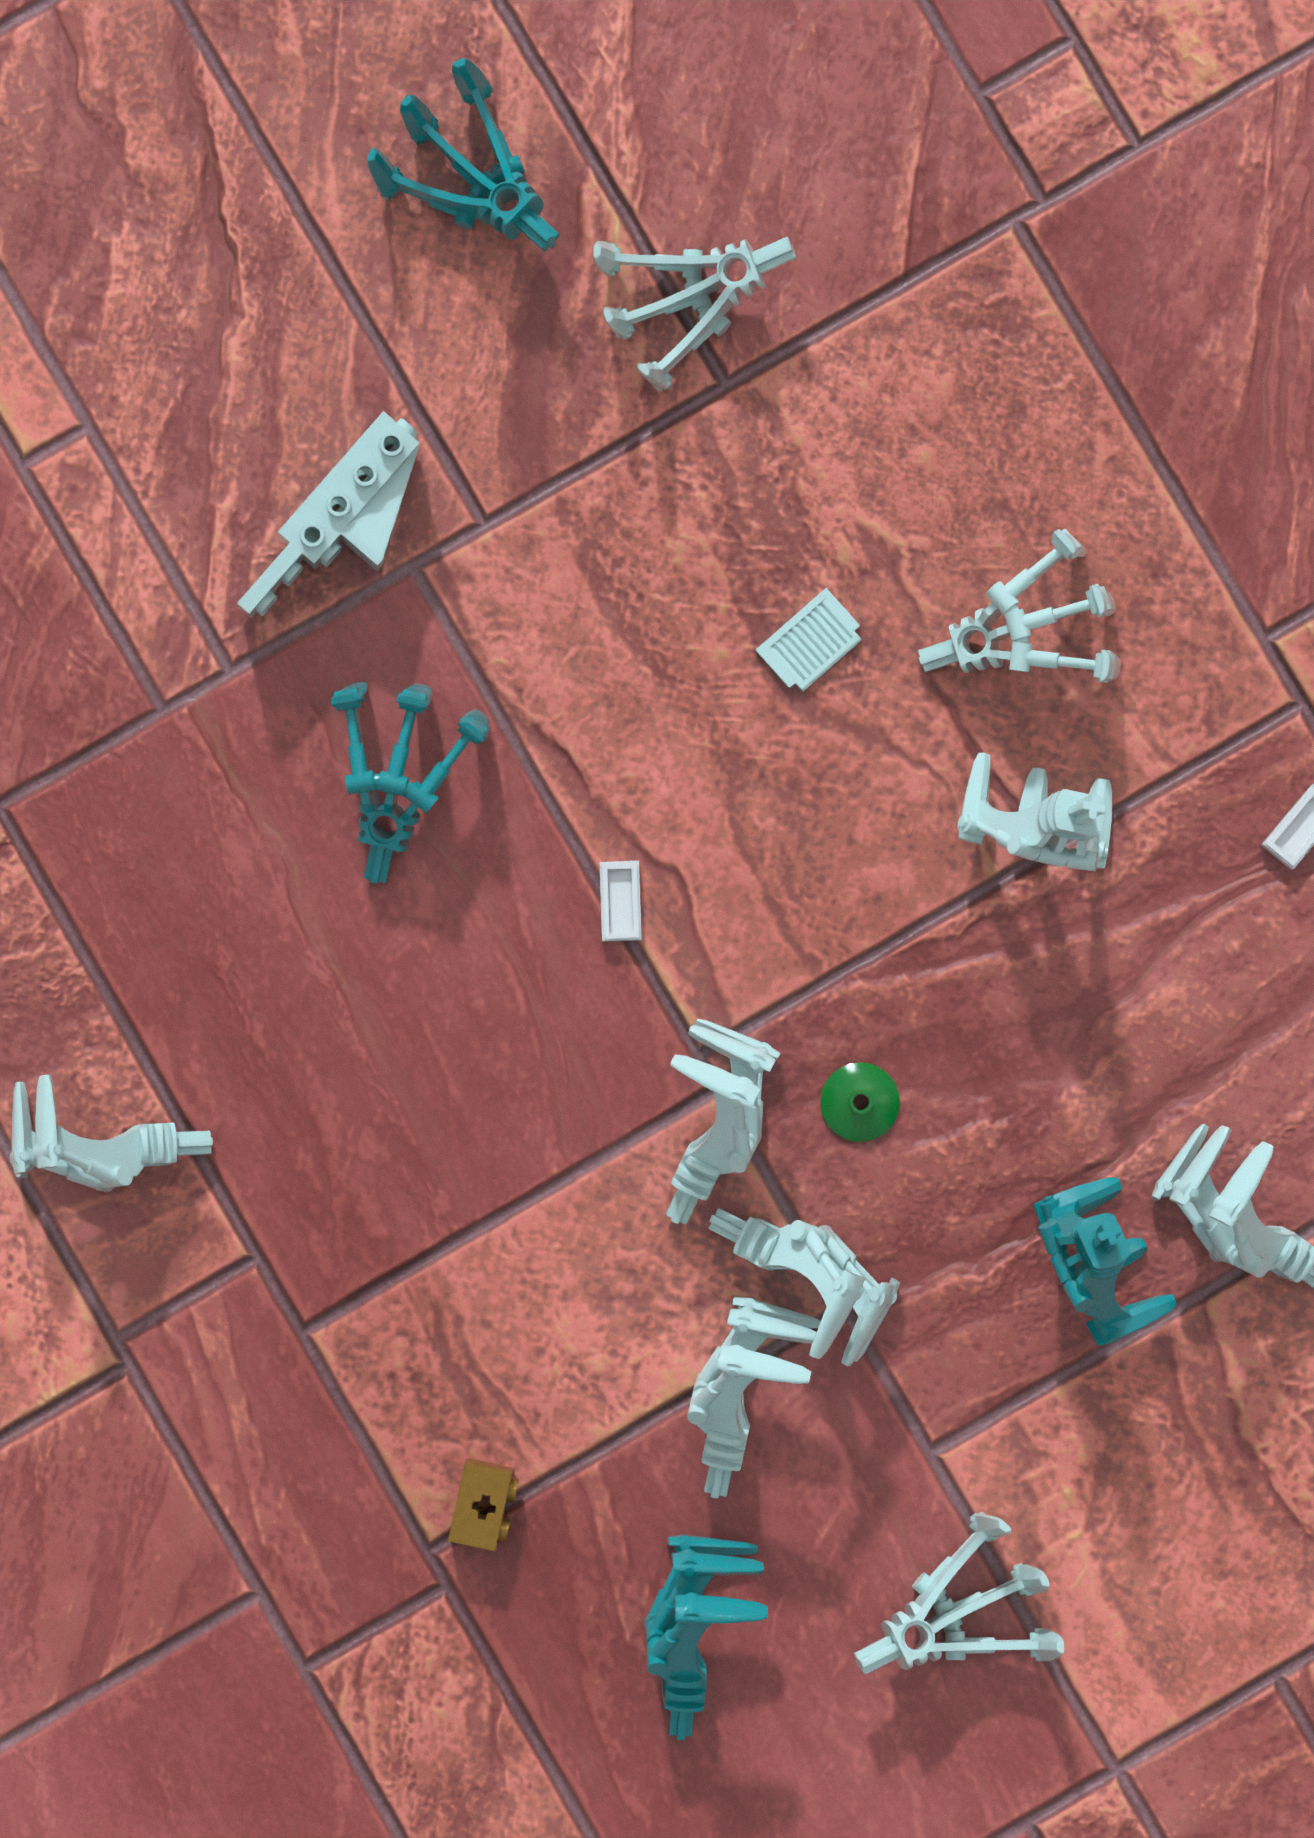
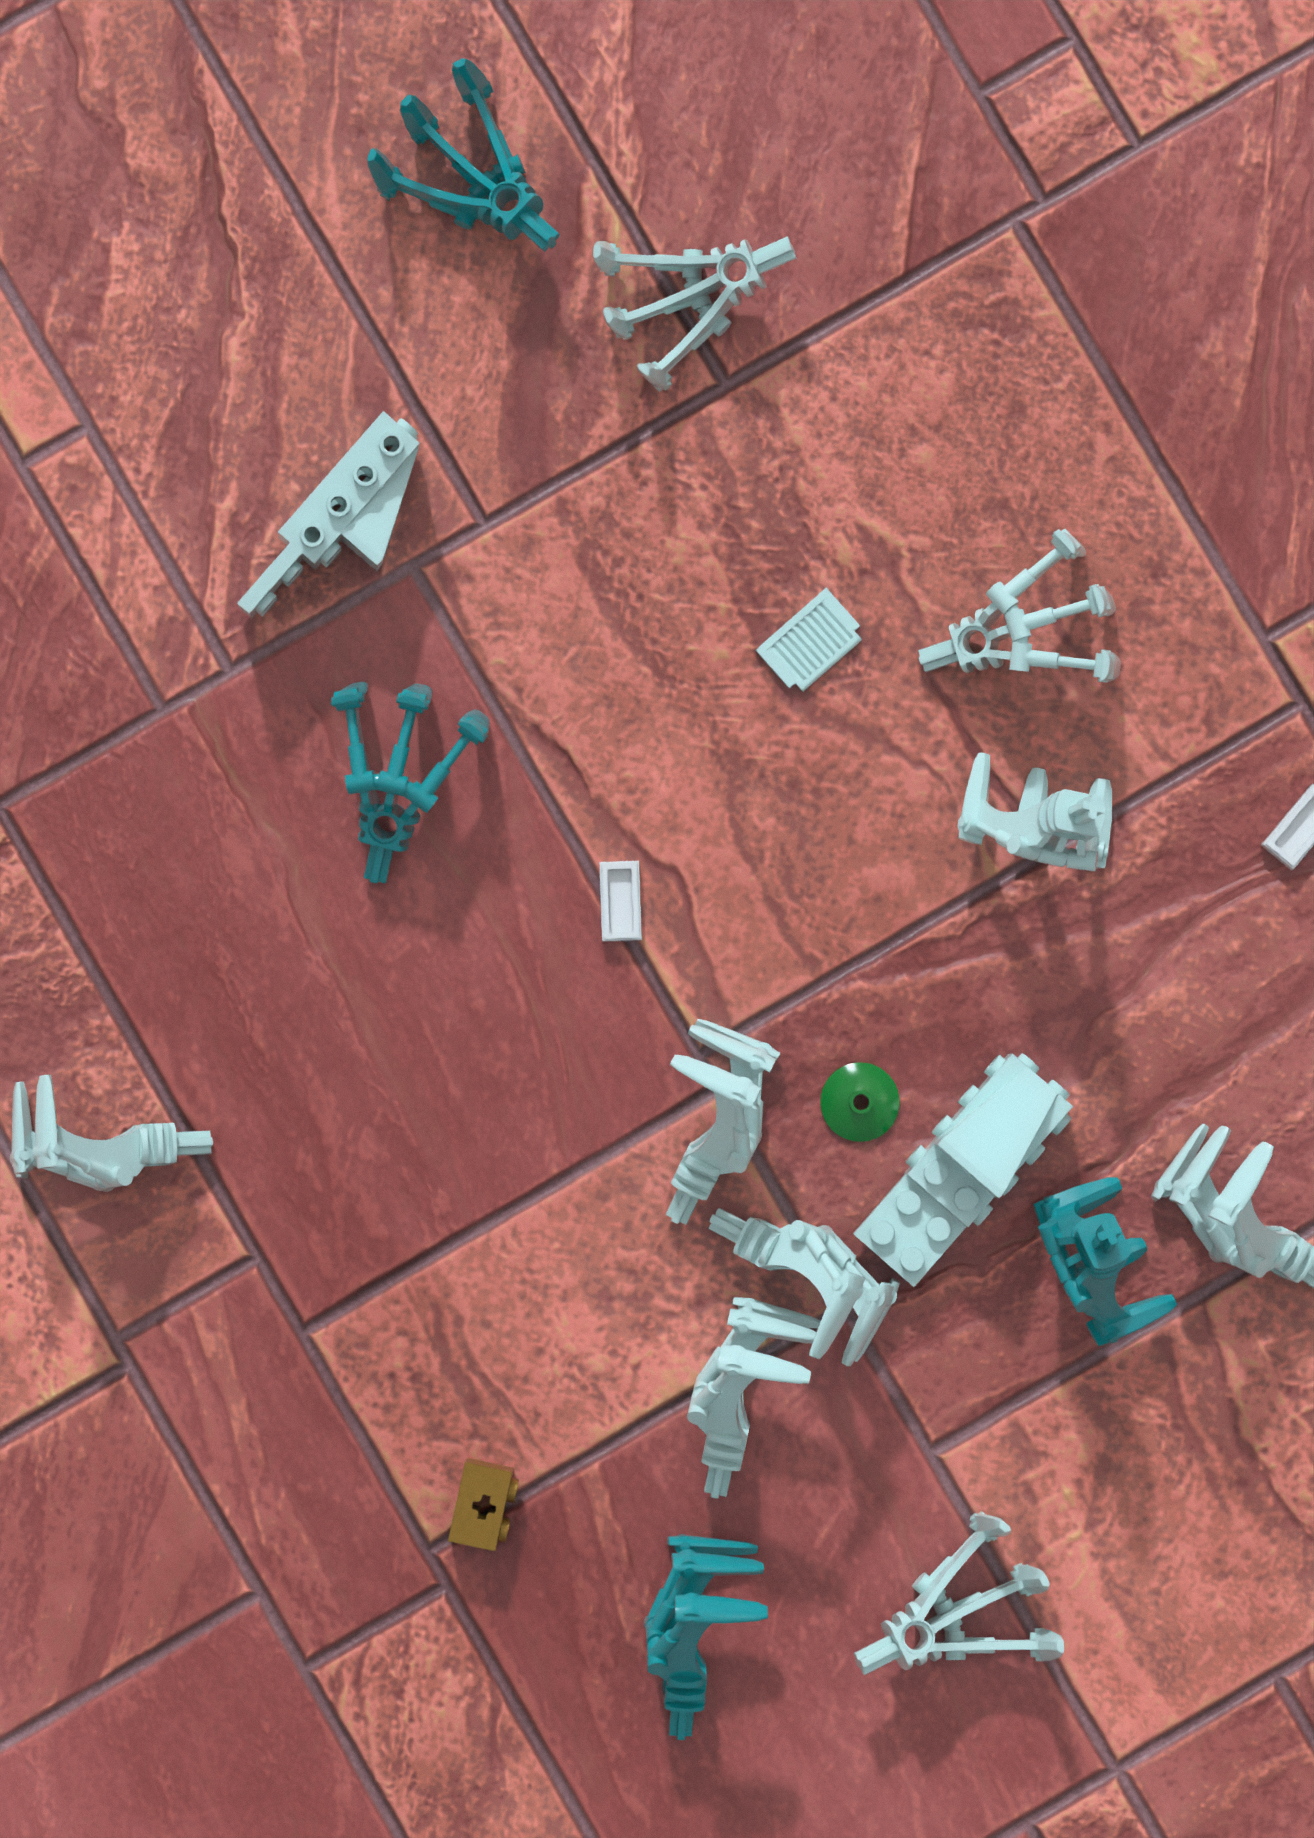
none -> light aqua wedge [853,1053,1073,1287]

